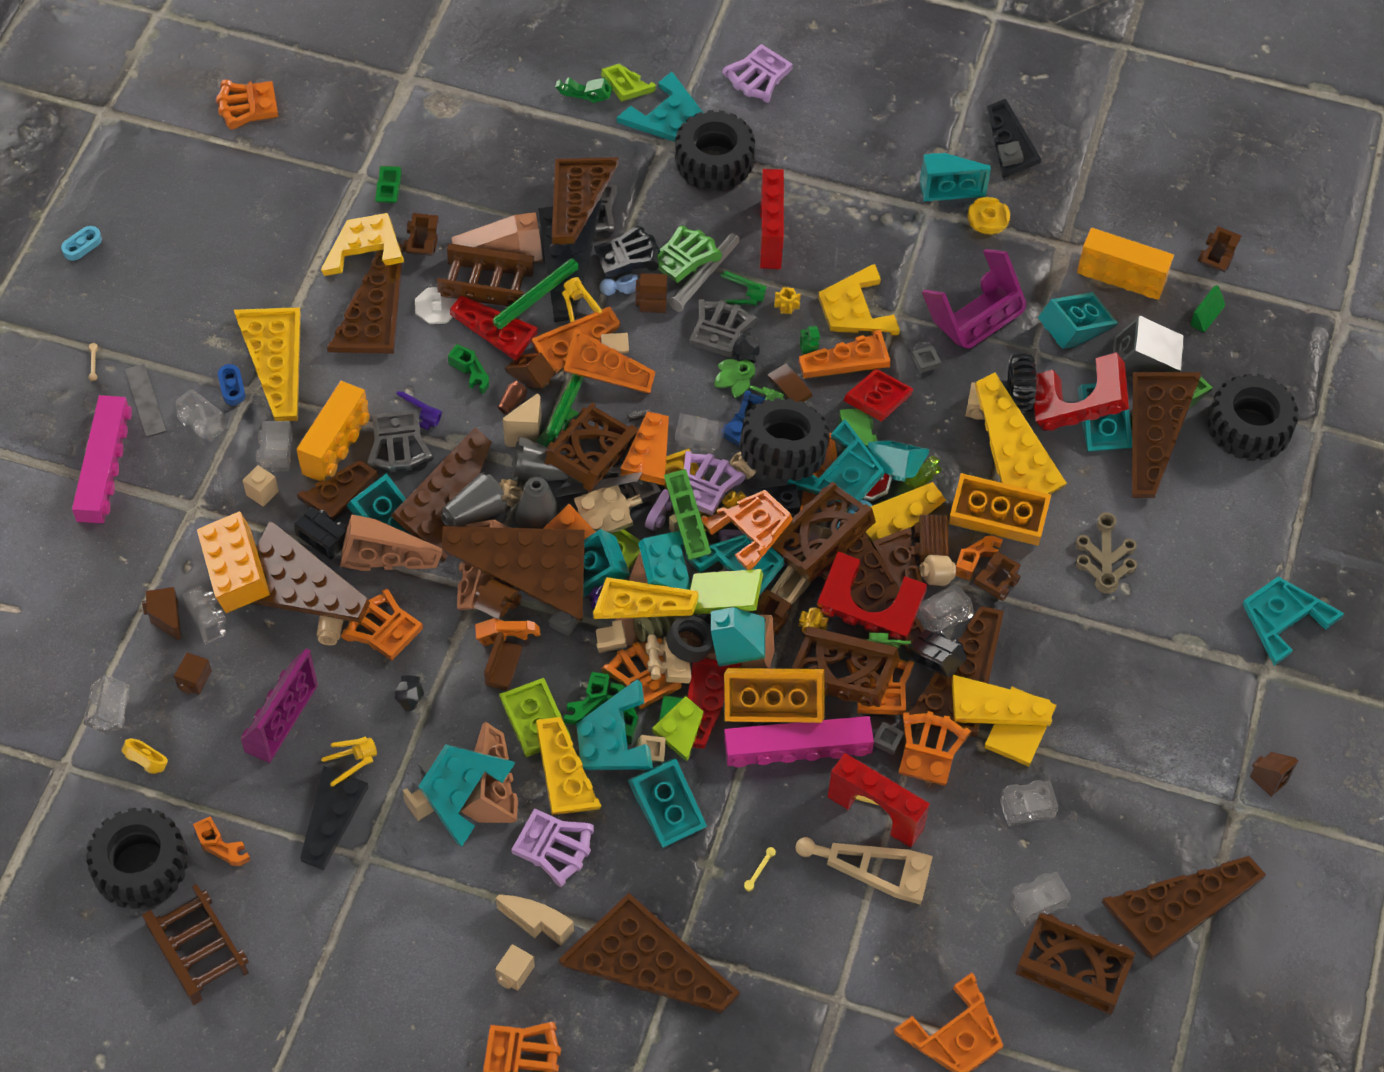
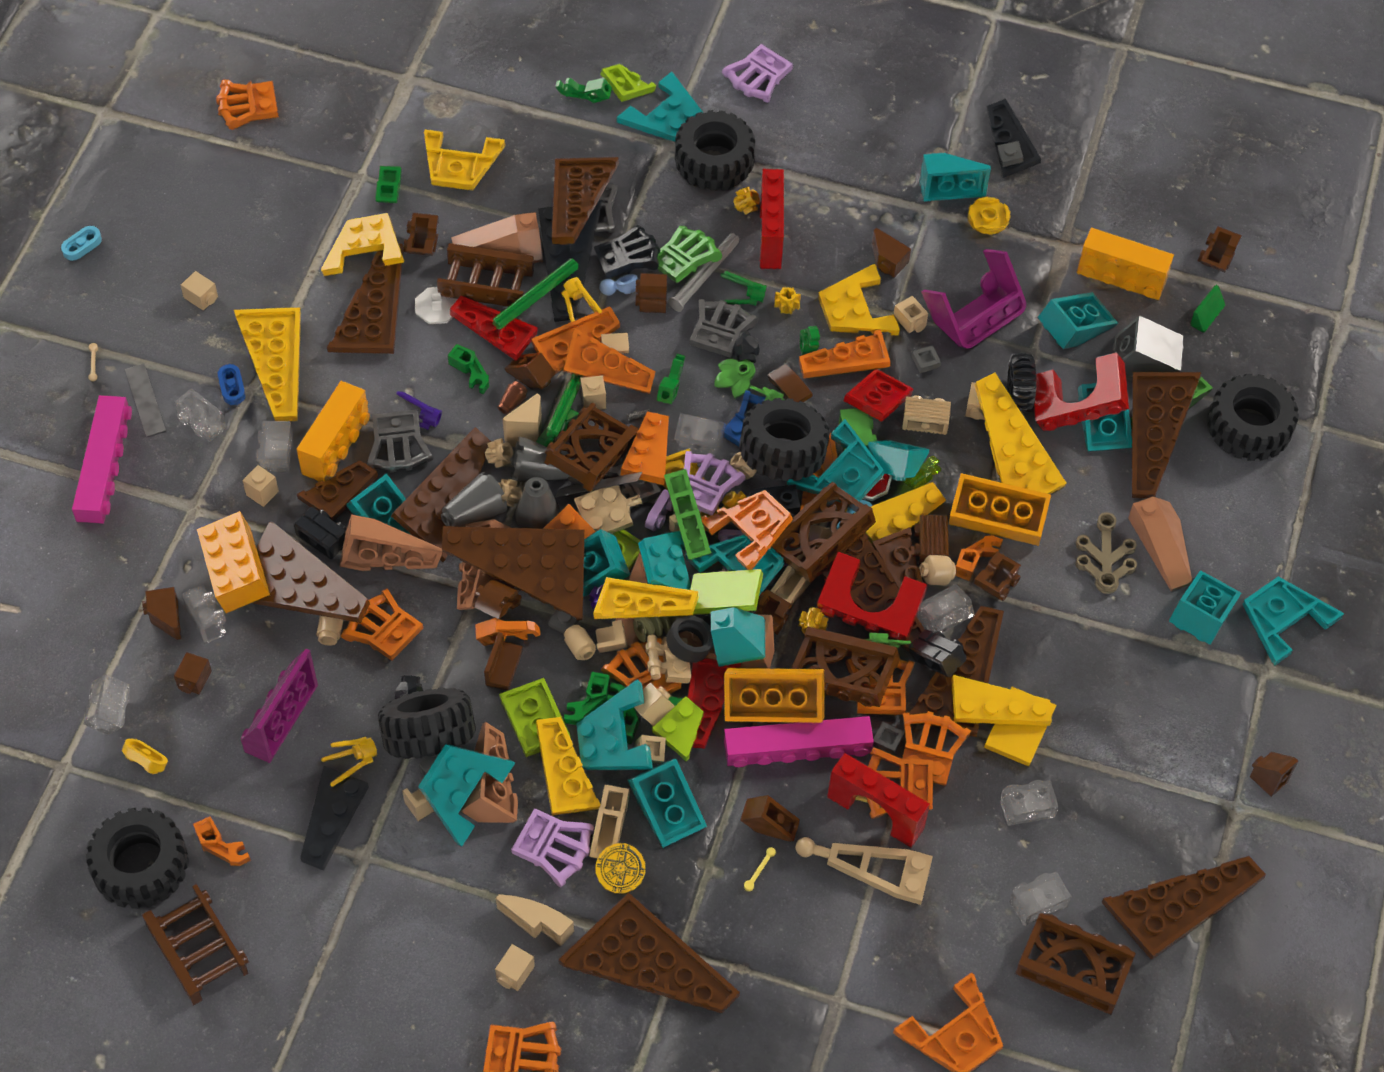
none -> tan brick [181,271,218,311]
none -> black tyre [378,688,476,759]
none -> yellow wing [424,129,505,190]
none -> tan gear [485,438,513,468]
none -> tan brick [564,625,596,660]
none -> tan brick [581,375,606,410]
none -> tan slope [589,785,630,859]
none -> yellow tile [596,843,645,894]
none -> tan brick [634,682,675,726]
none -> green piece [657,354,685,404]
none -> yellow gear [734,187,760,215]
none -> reddish brown slope [740,795,800,842]
none -> orange plate [866,748,933,819]
none -> reddish brown slope [872,228,911,278]
none -> tan brick [894,296,928,333]
none -> tan brick [902,395,951,435]
none -> nougat wedge [1128,497,1193,592]
none -> teal slope [1169,570,1242,645]

